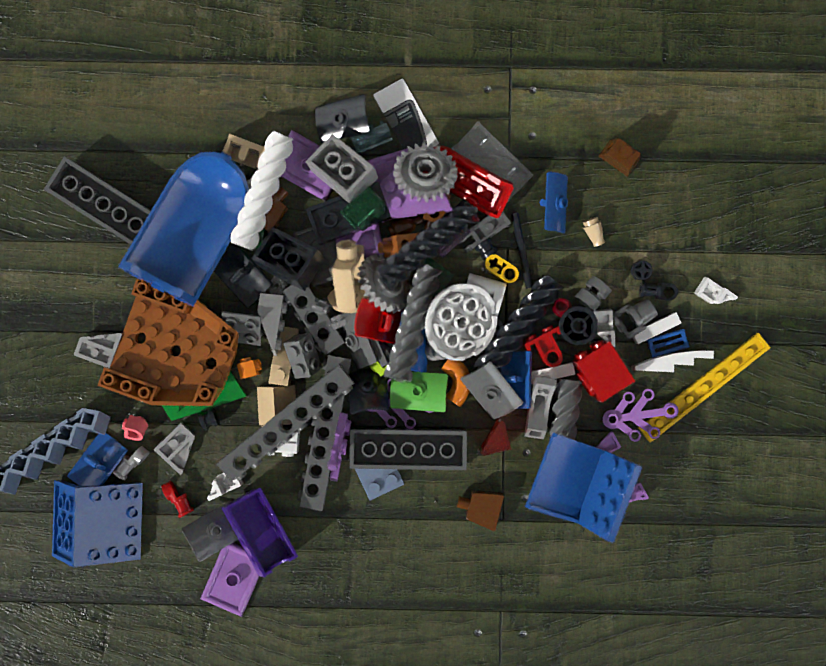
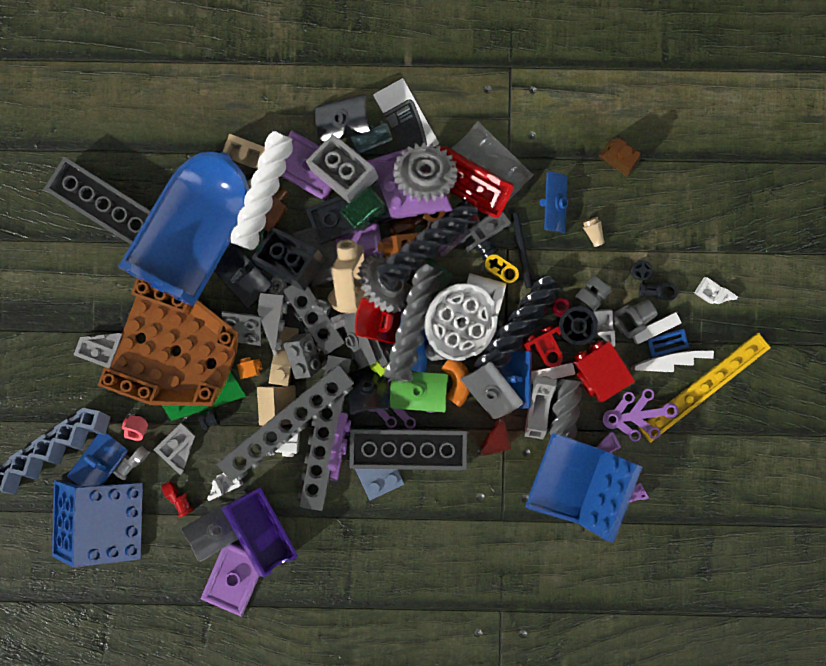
reddish brown torso [457,490,504,531] -> none

